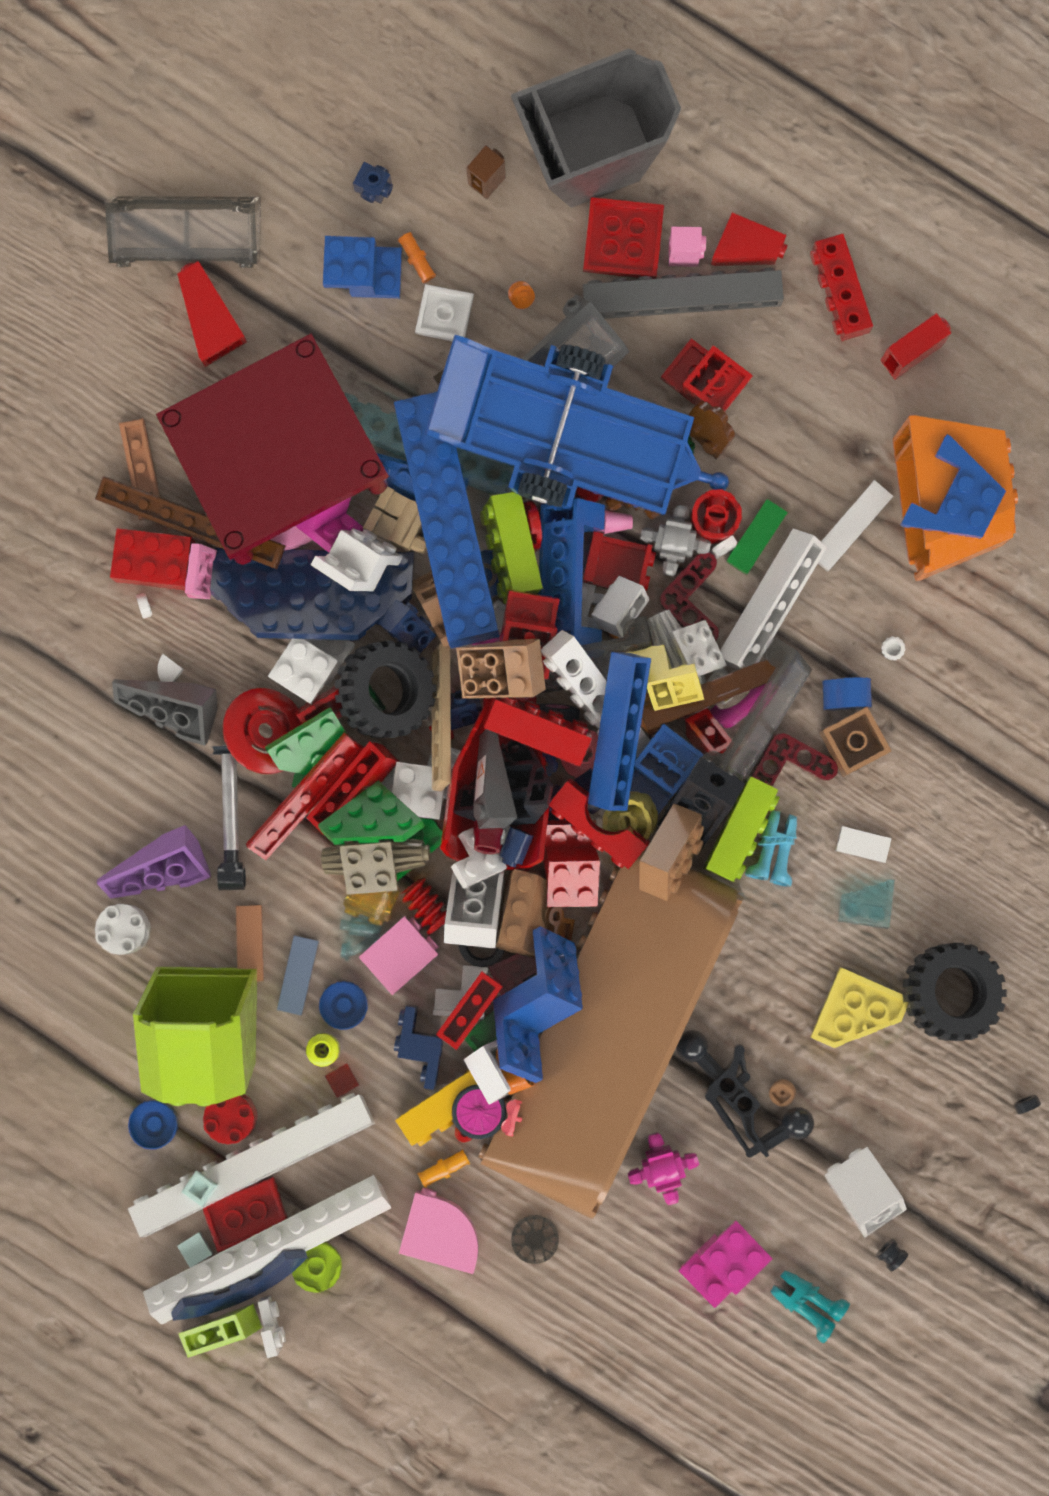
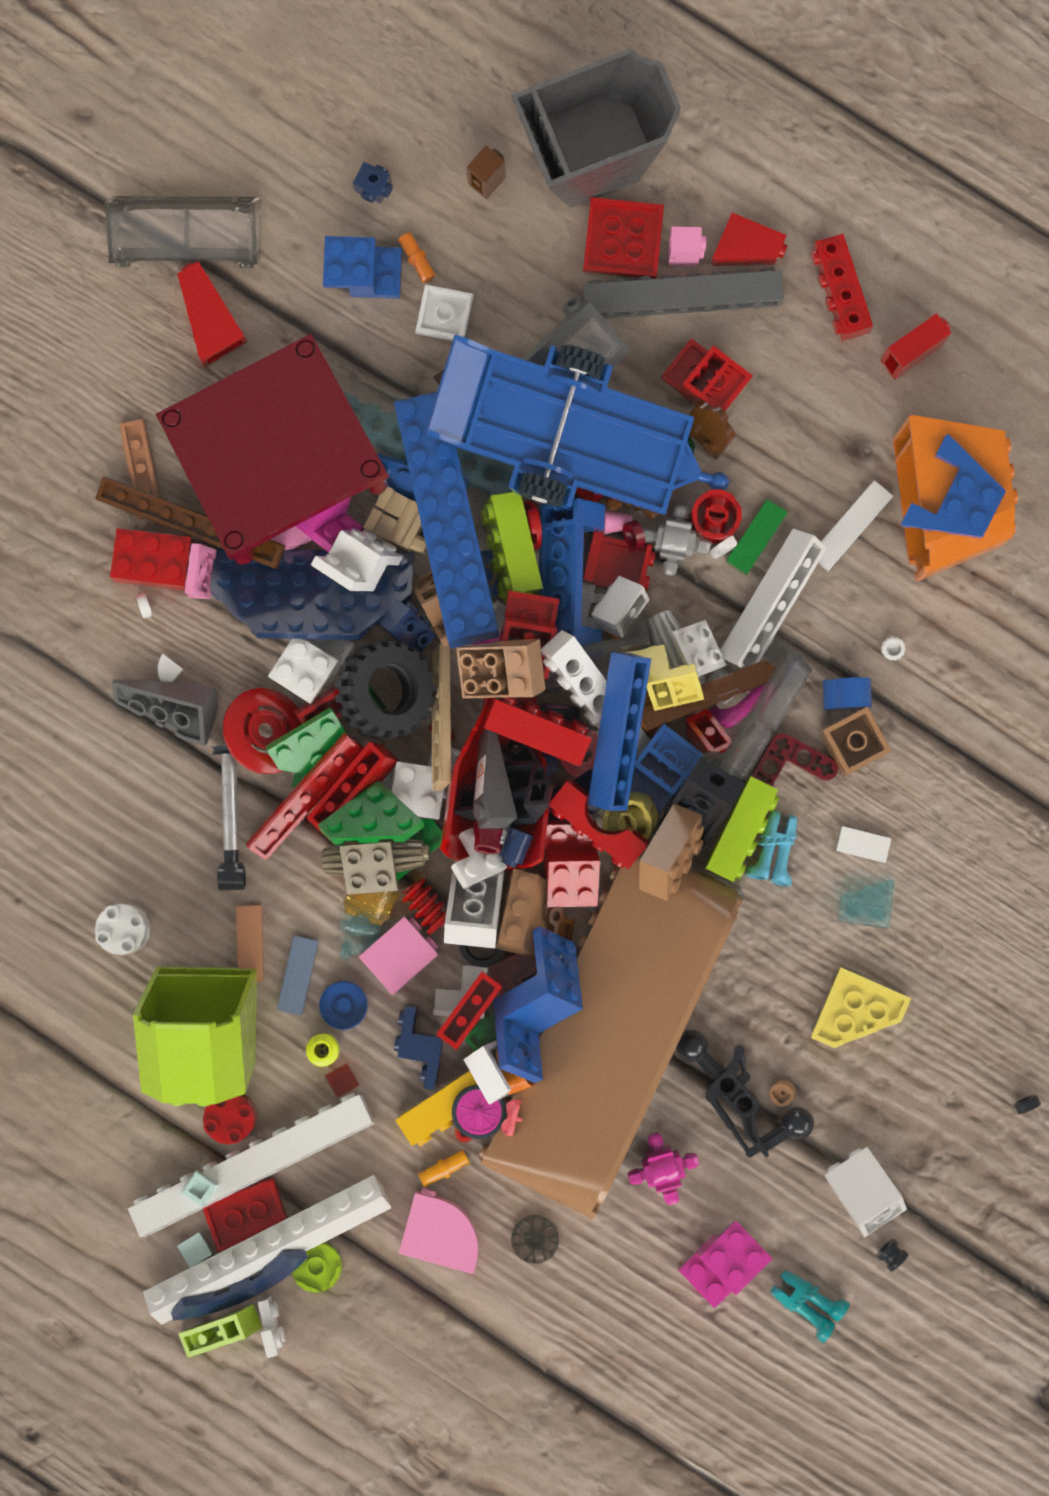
medium lavender wedge [97,825,211,899] -> none
blue piece [128,1100,178,1149] -> none
dark blue brick [450,690,482,730] -> none
orange wheel [508,281,535,309] -> none
dark red beam [660,553,719,641] -> none
black tyre [902,942,1007,1041] -> none
none -> dark red piece [623,520,645,549]

